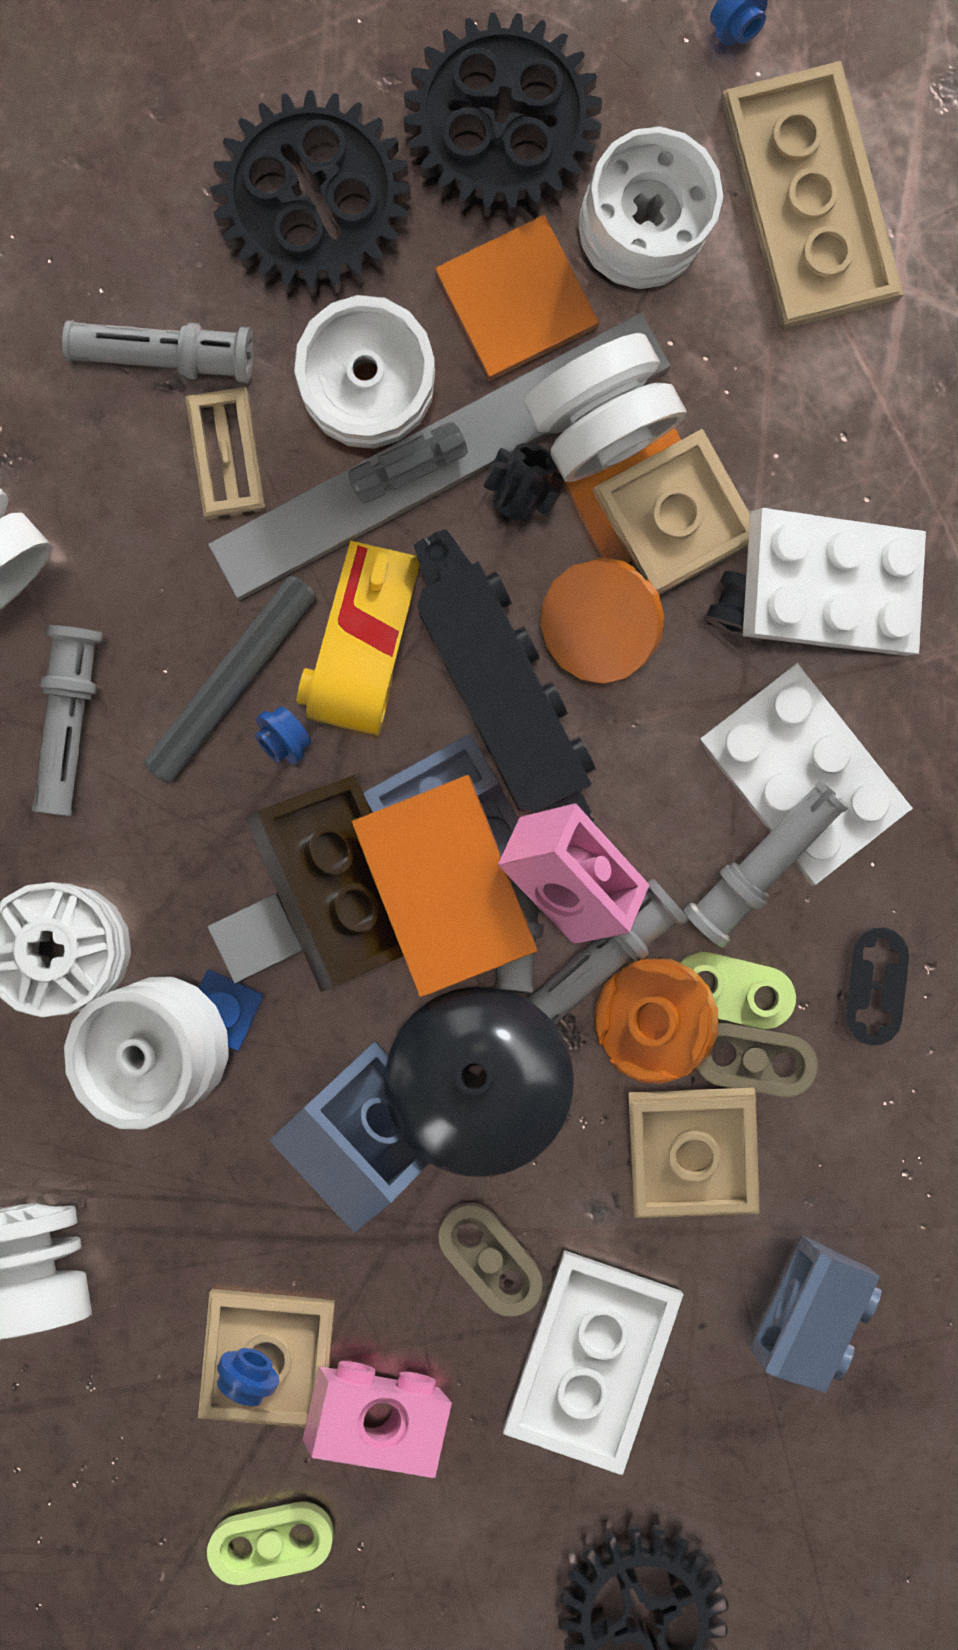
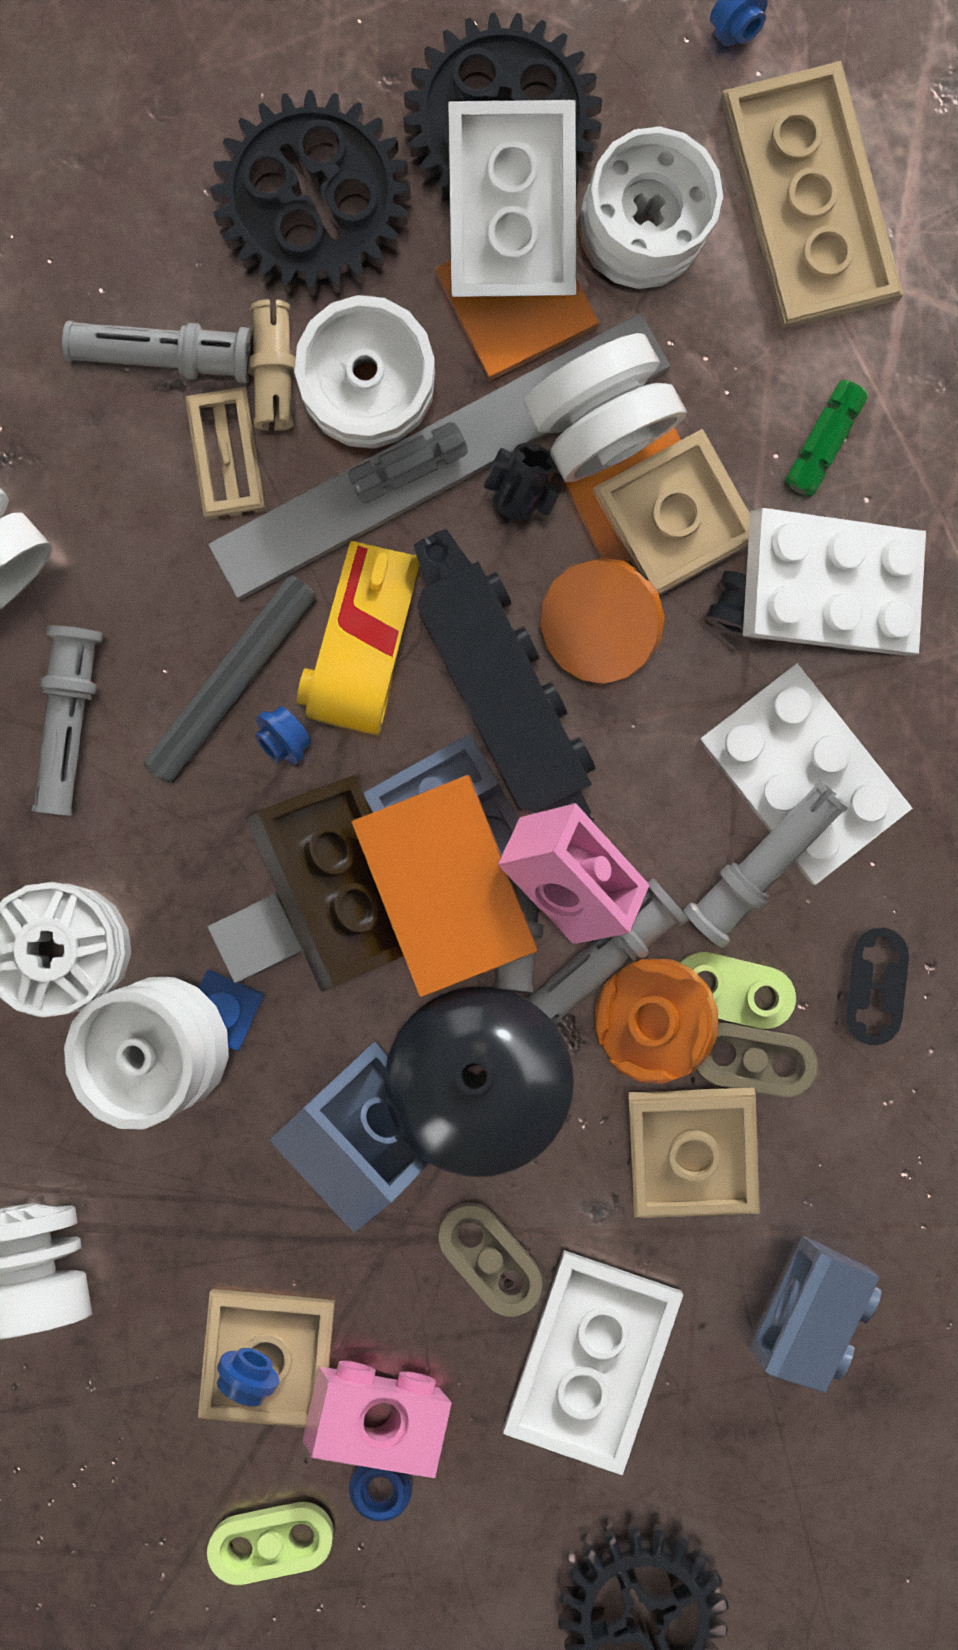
none -> tan pin [247,299,296,431]
none -> blue plate [349,1466,412,1522]
none -> white plate [449,100,576,297]
none -> green axle [786,379,868,497]

